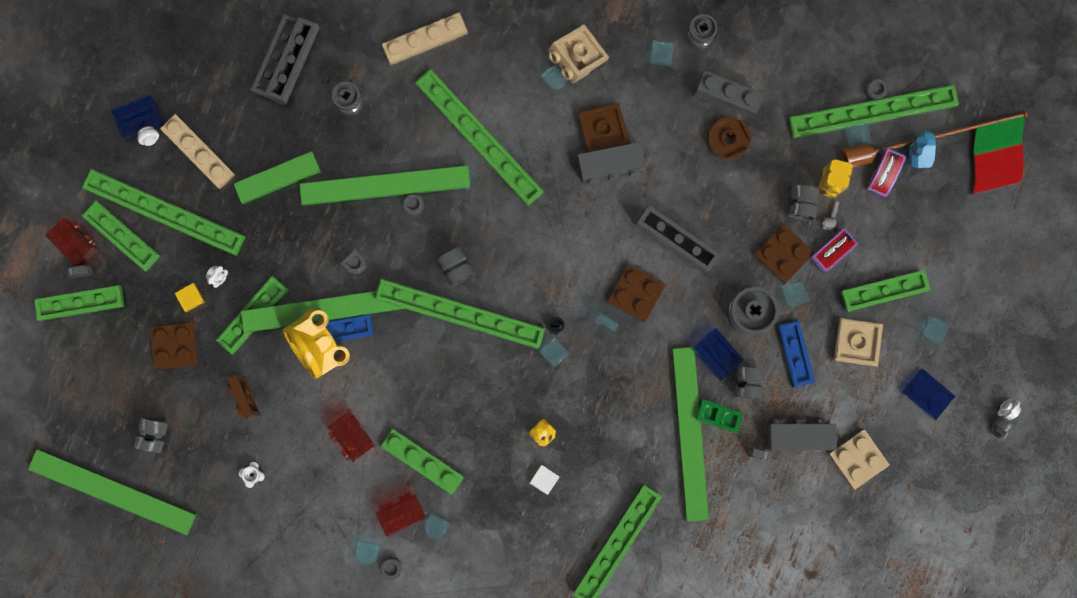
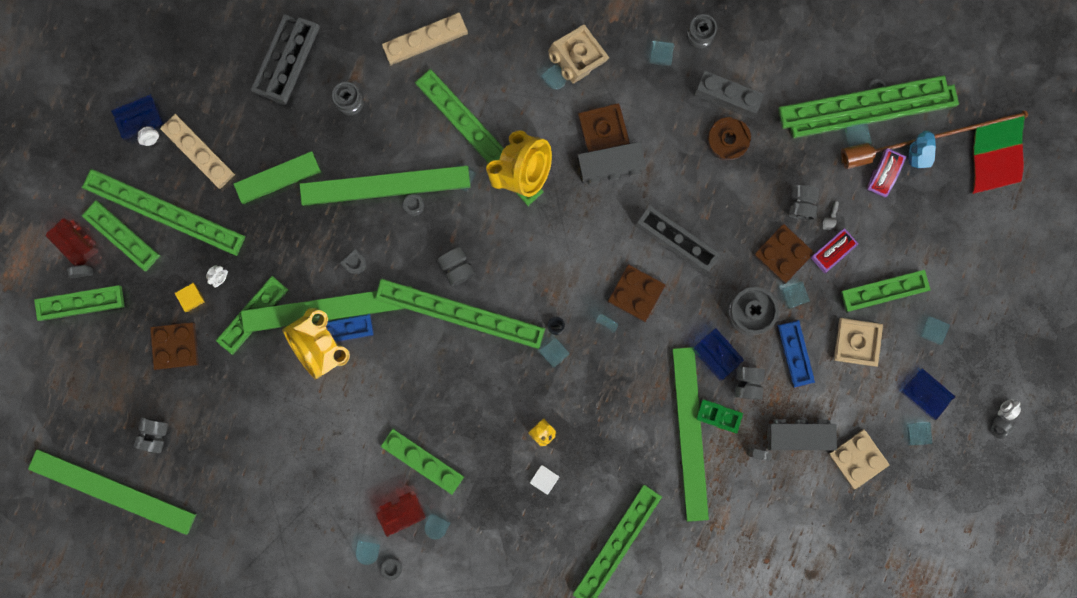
reddish brown plate [227,375,261,419] -> none
white plate [239,462,265,488] -> none
clear red brick [328,412,376,462] -> none
yellow brick [819,159,853,198] -> none
none -> yellow piece [486,130,552,197]
none -> bright green tile [778,75,950,129]
none -> clear light blue tile [907,422,933,446]

